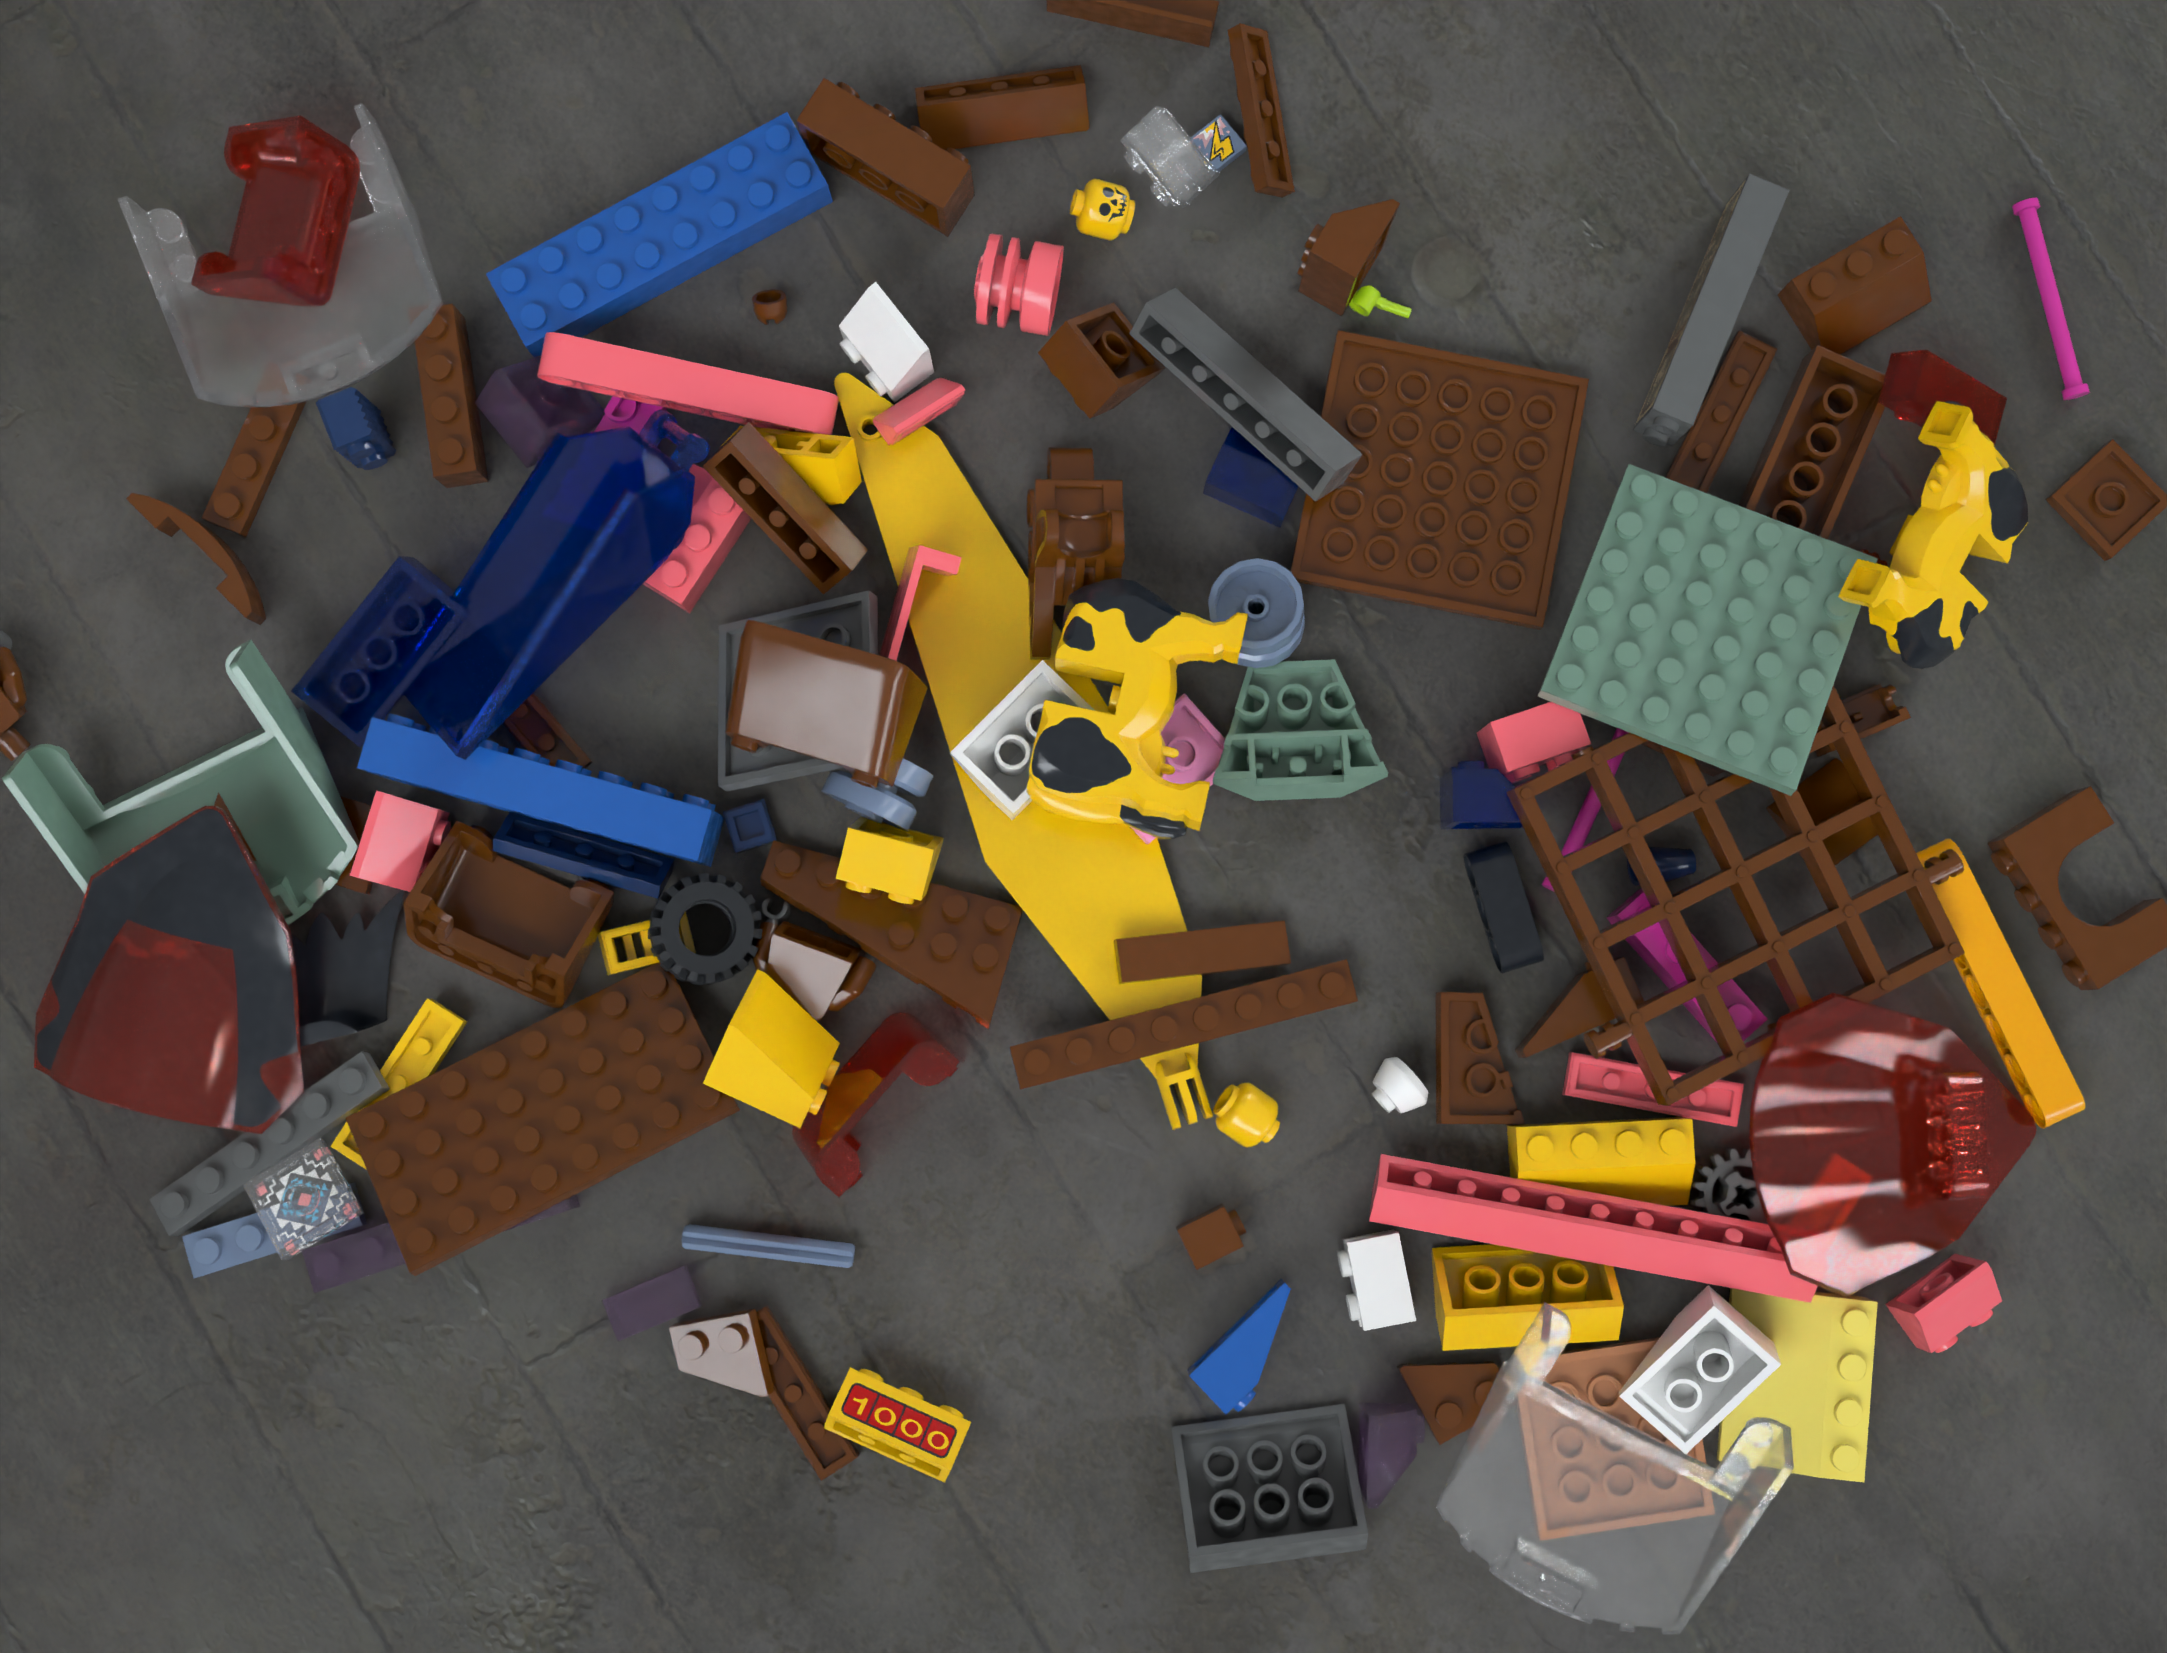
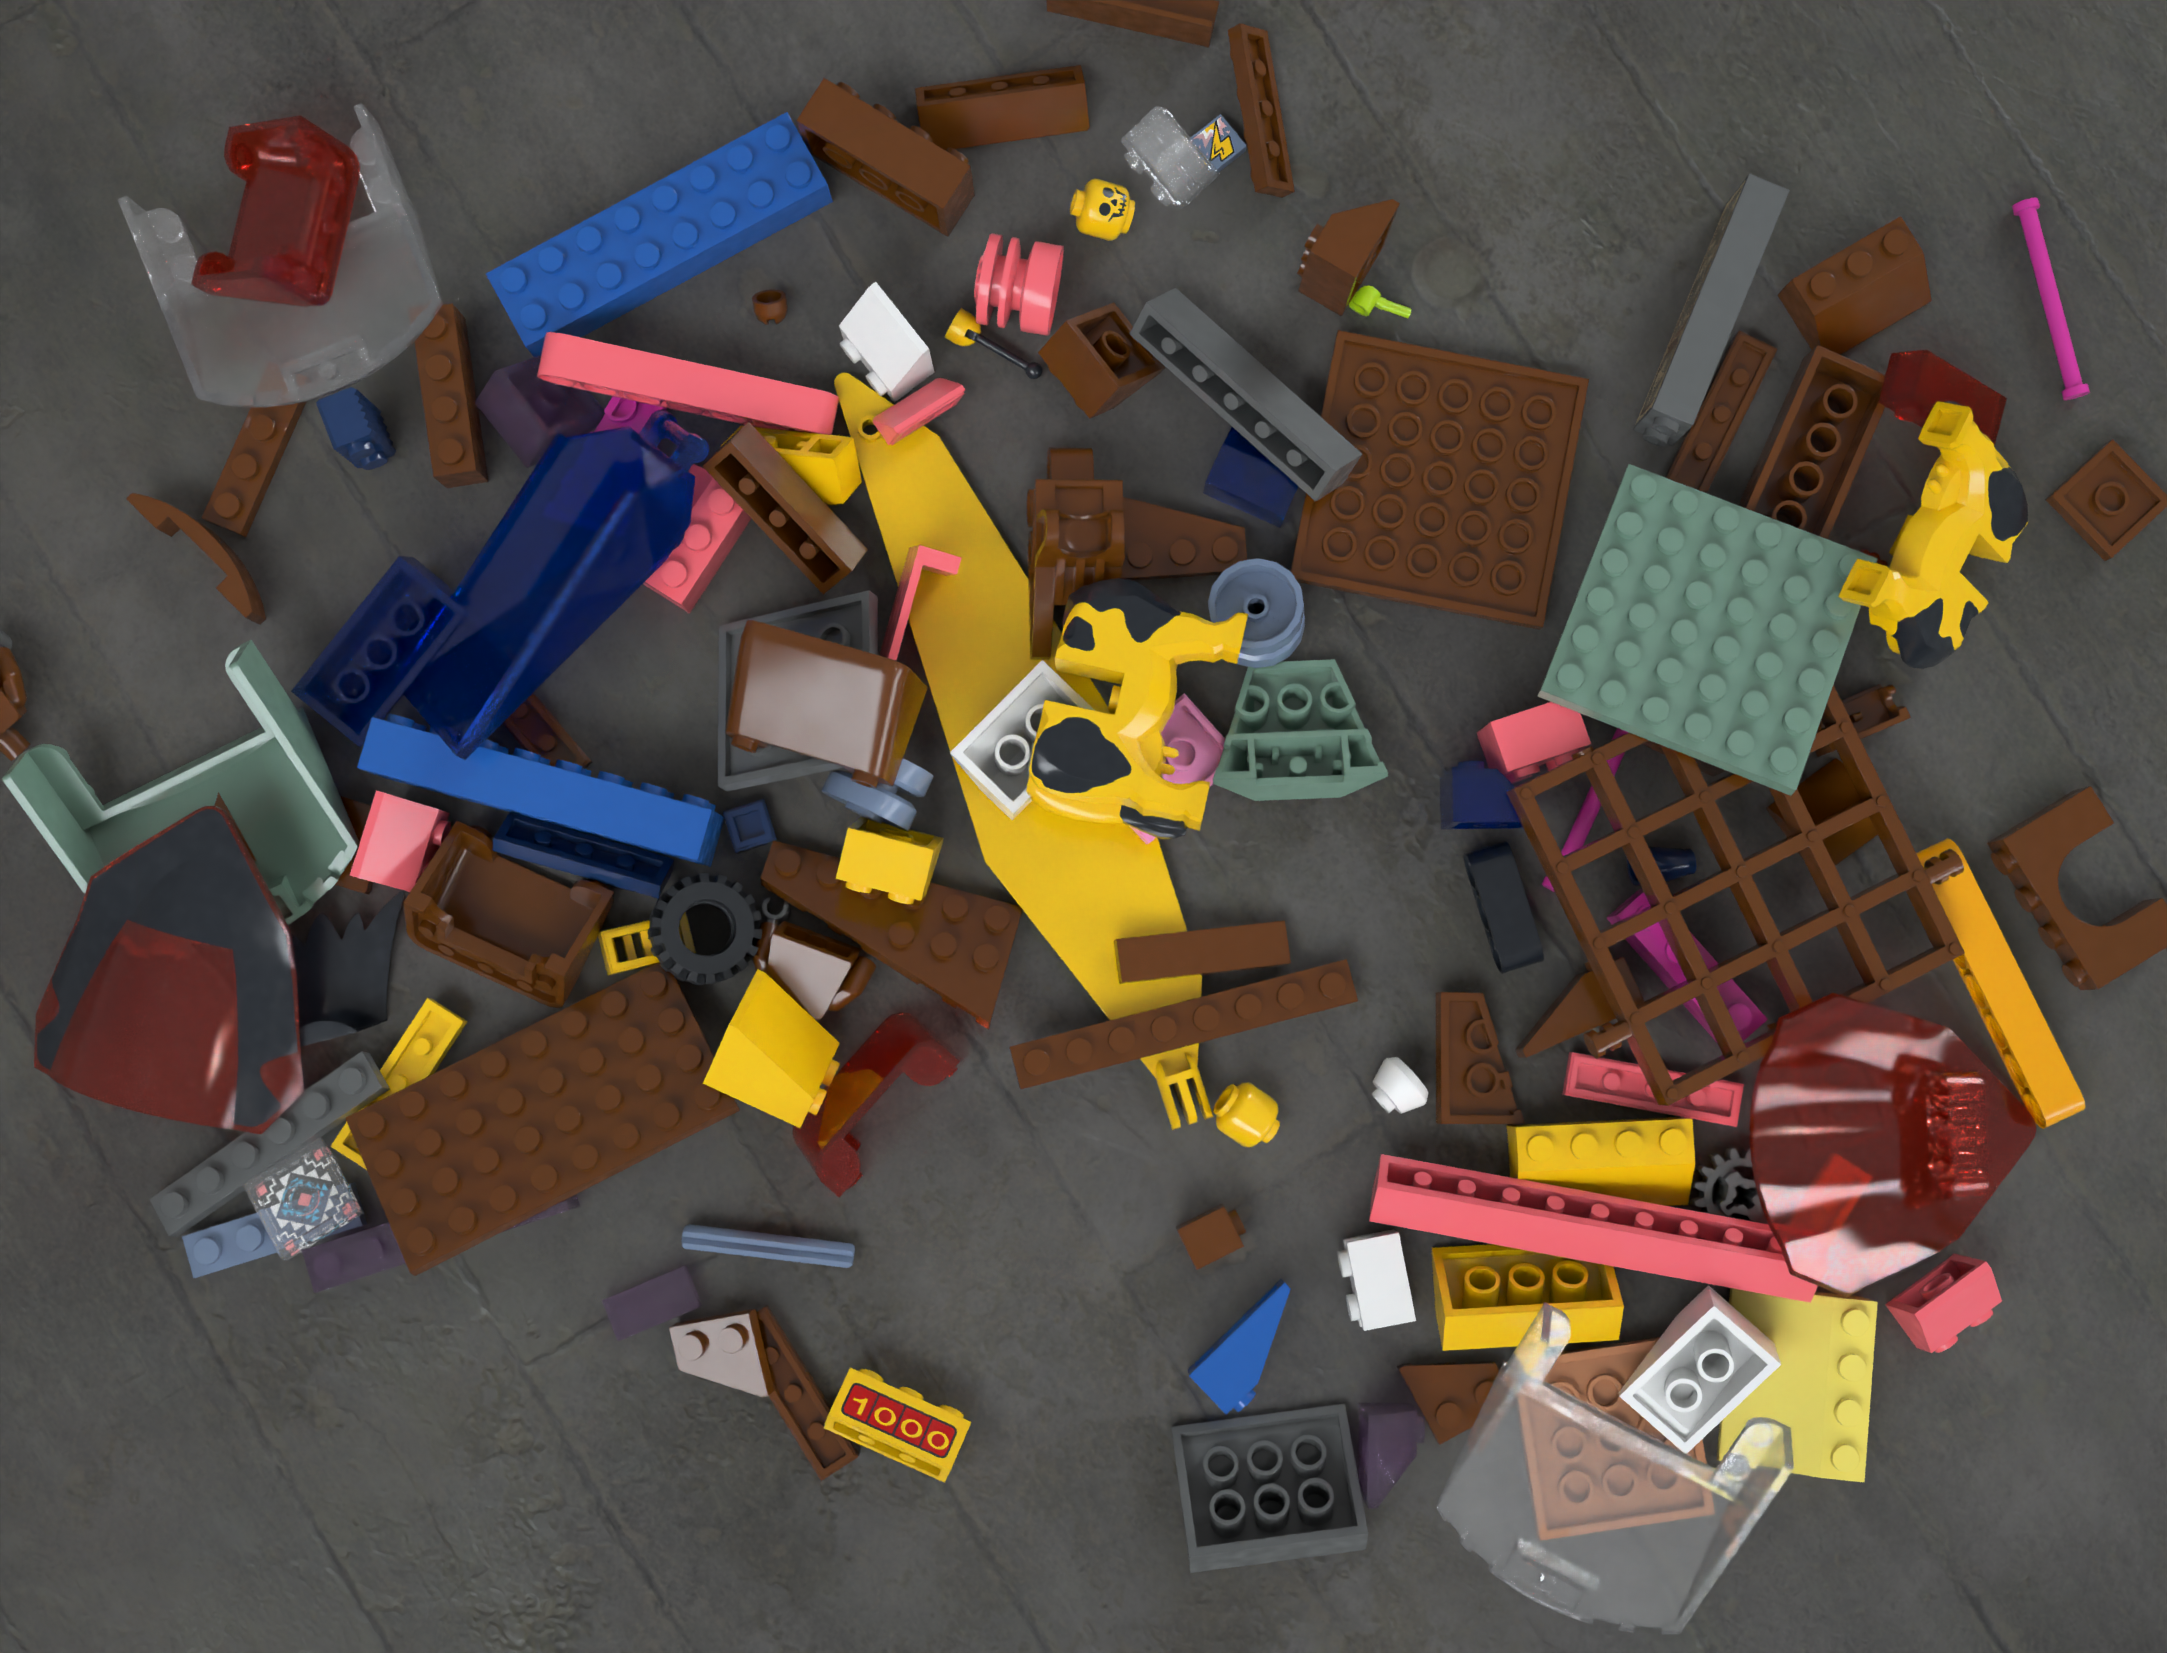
none -> hinge [945,308,1042,379]
none -> reddish brown wing [1122,497,1247,581]

